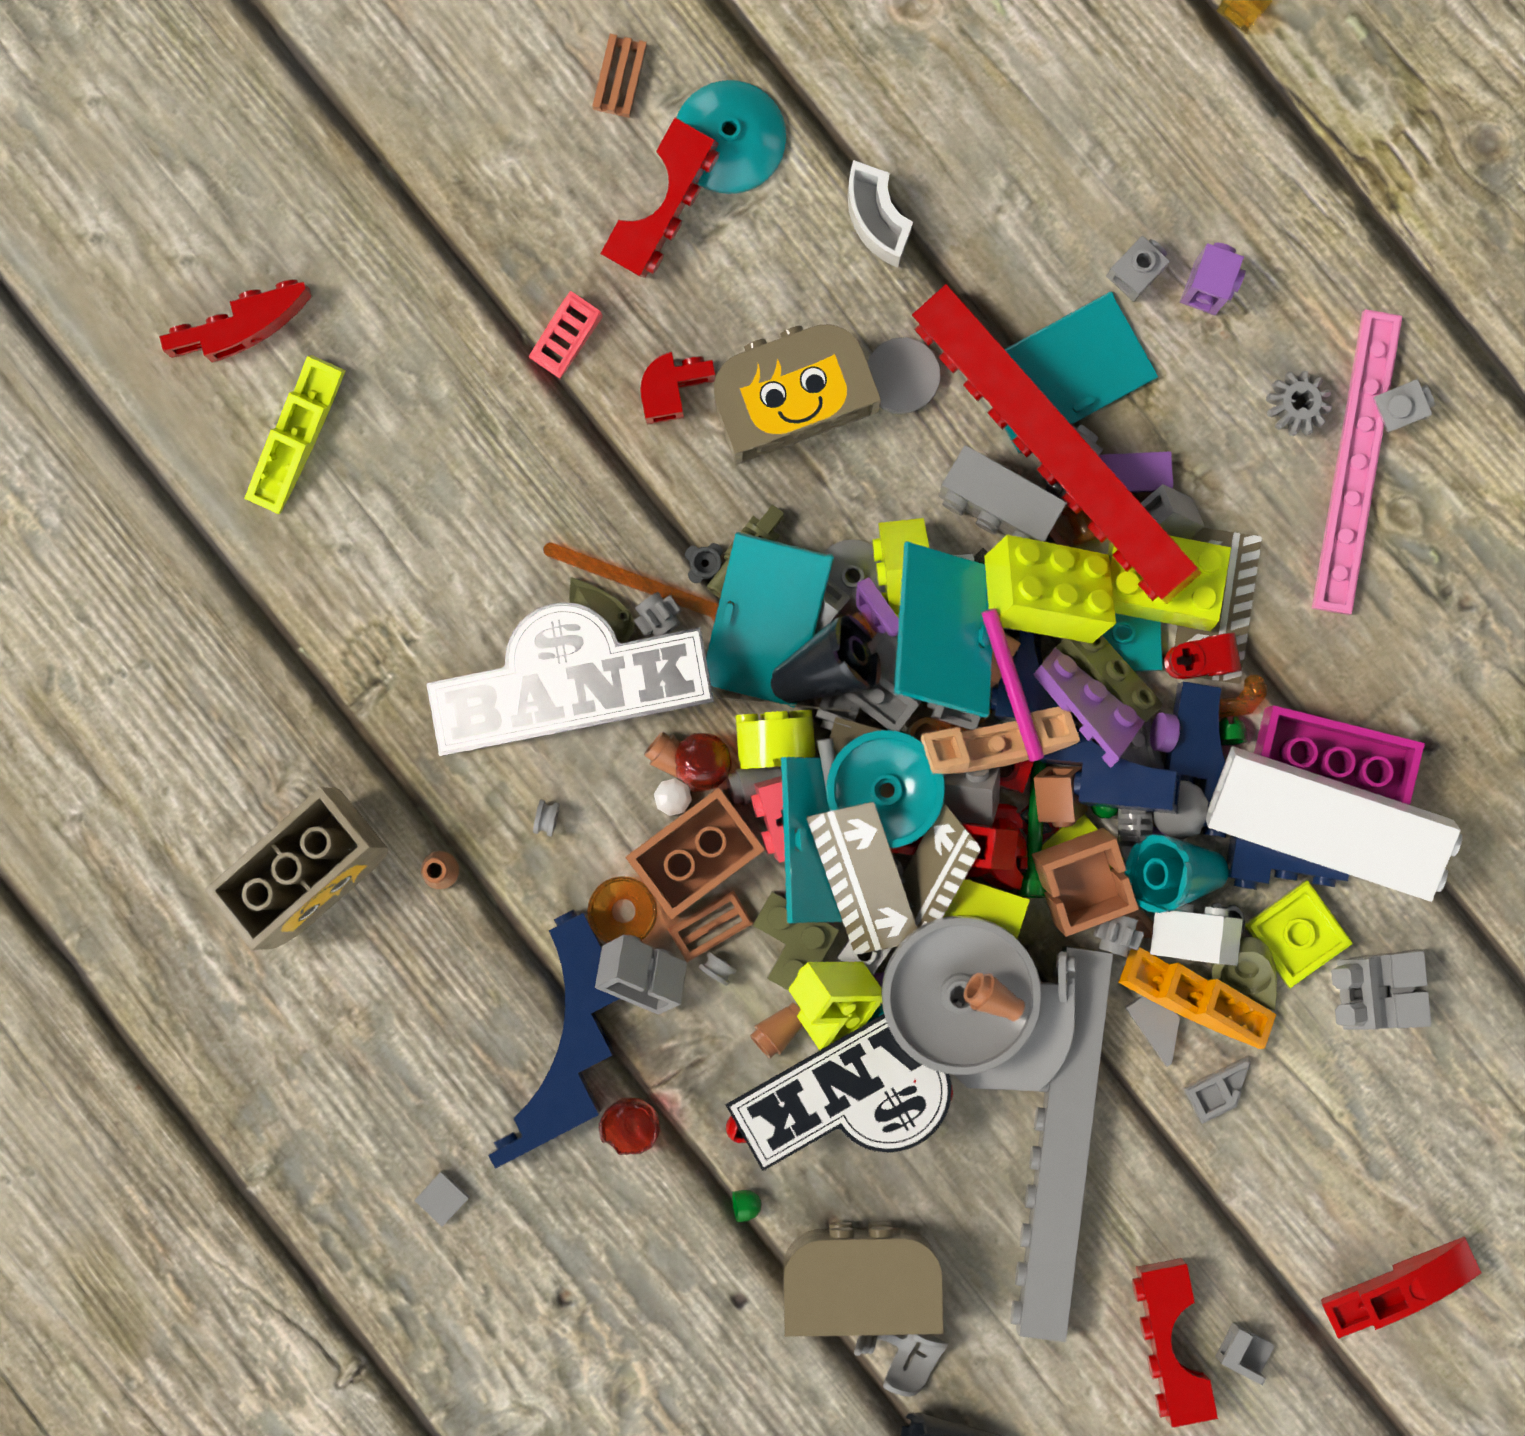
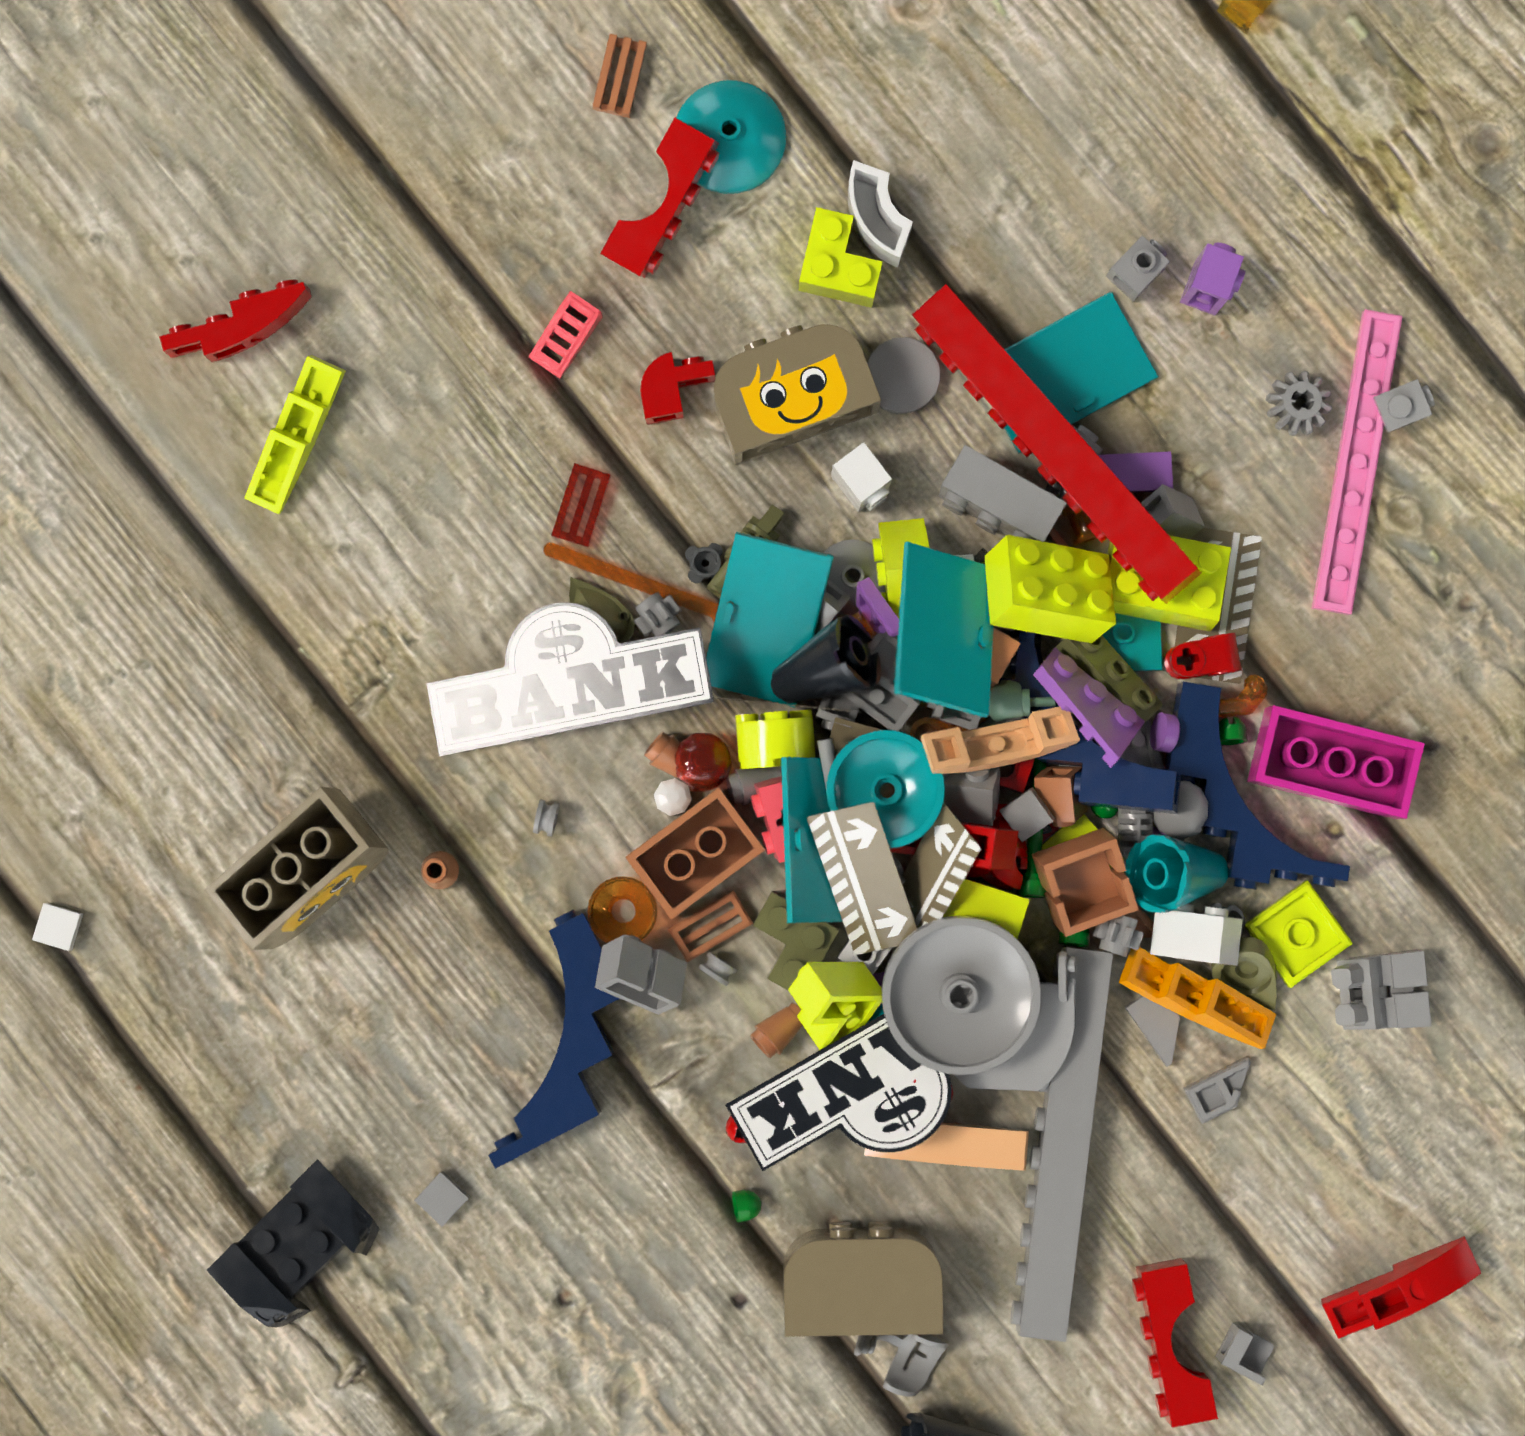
clear red hair [598,1097,661,1155] -> none
nougat cone [964,973,1025,1022] -> none
dark pink bar [981,608,1044,761] -> none
white brick [1206,746,1462,902] -> none
none -> white tile [32,903,83,951]
none -> black piece [206,1159,379,1327]
none -> clear red tile [551,463,611,548]
none -> neon yellow brick [798,207,883,308]
none -> white brick [831,442,892,512]
none -> light nougat slope [864,1122,1029,1171]
none -> sand green piece [989,680,1056,722]
none -> light grey tile [1000,787,1055,842]
none -> green hinge [1058,928,1090,947]

